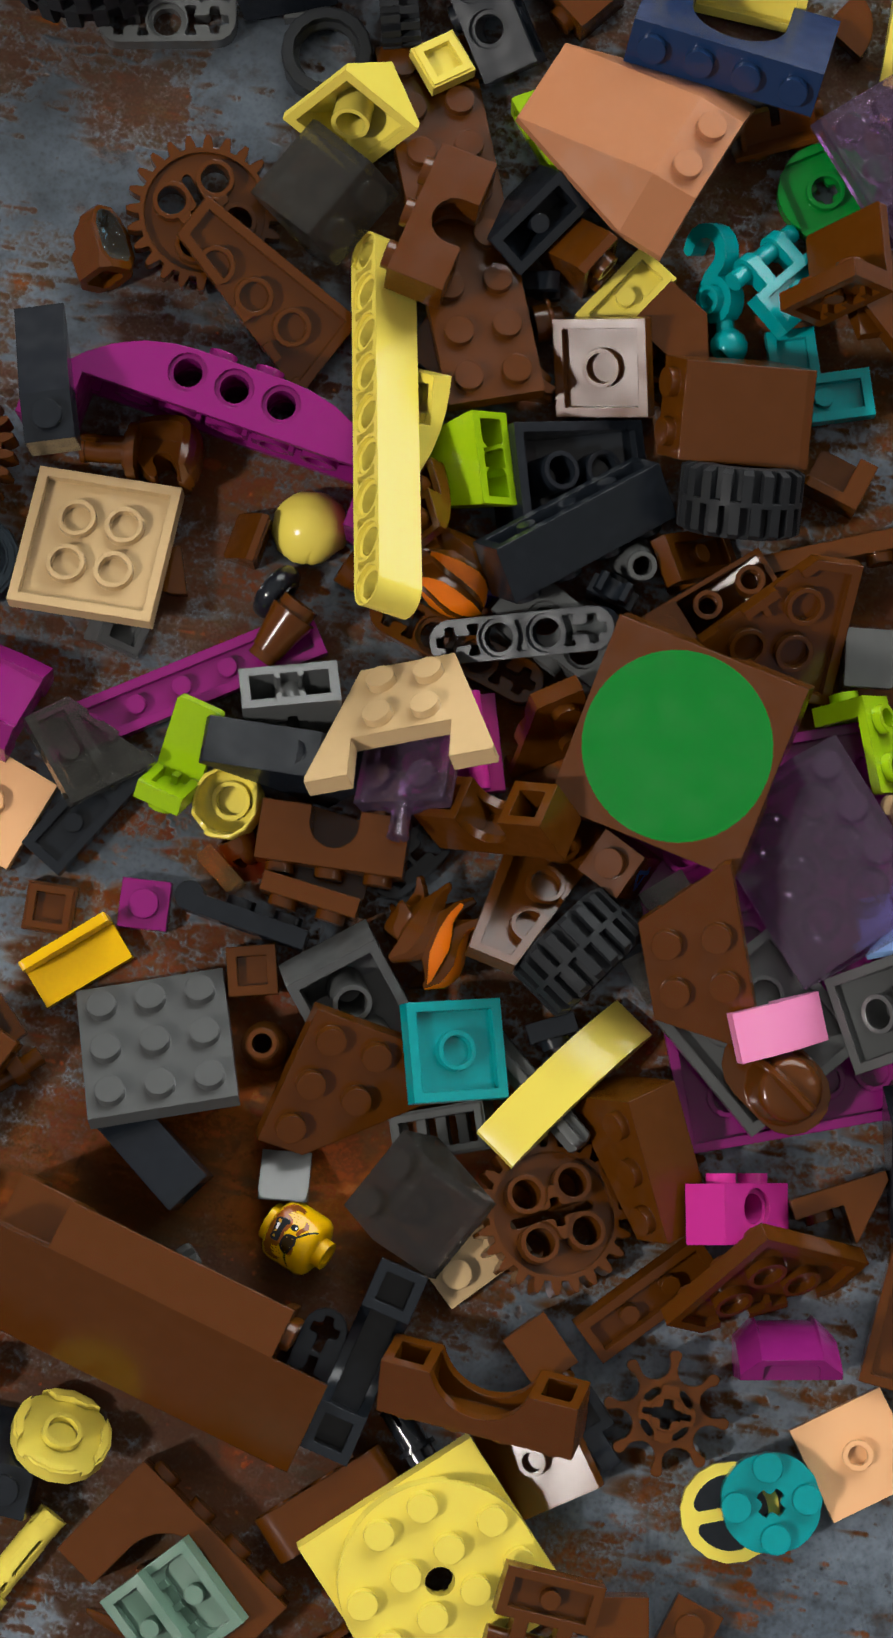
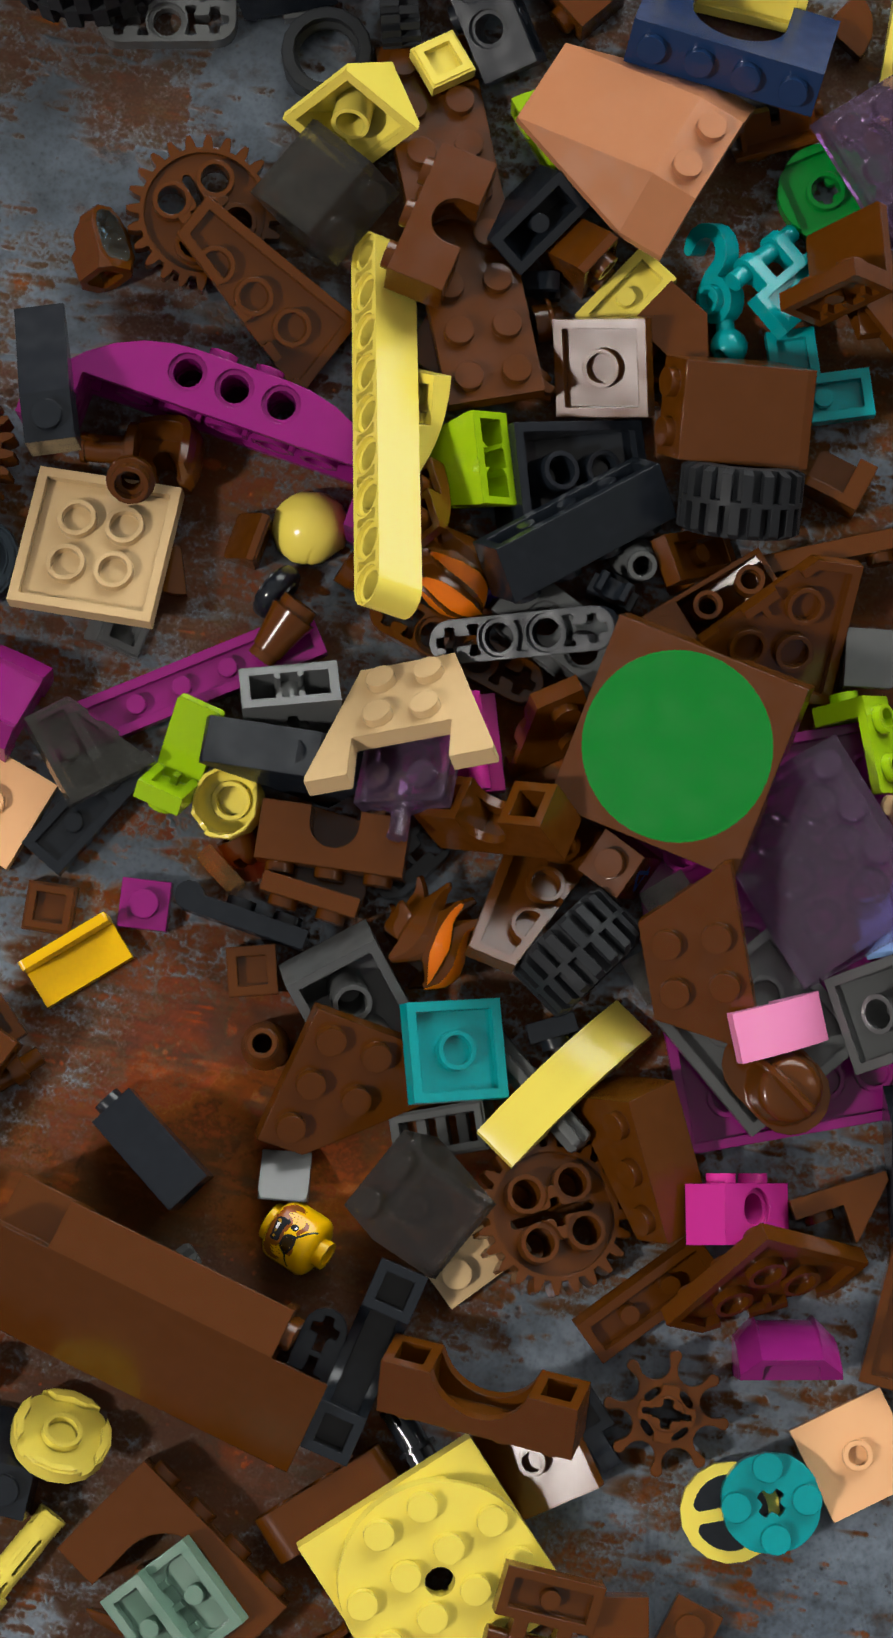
dark grey plate [76,968,240,1129] -> none
reddish brown brick [502,1310,578,1382] -> none
none -> reddish brown plate [106,455,156,504]

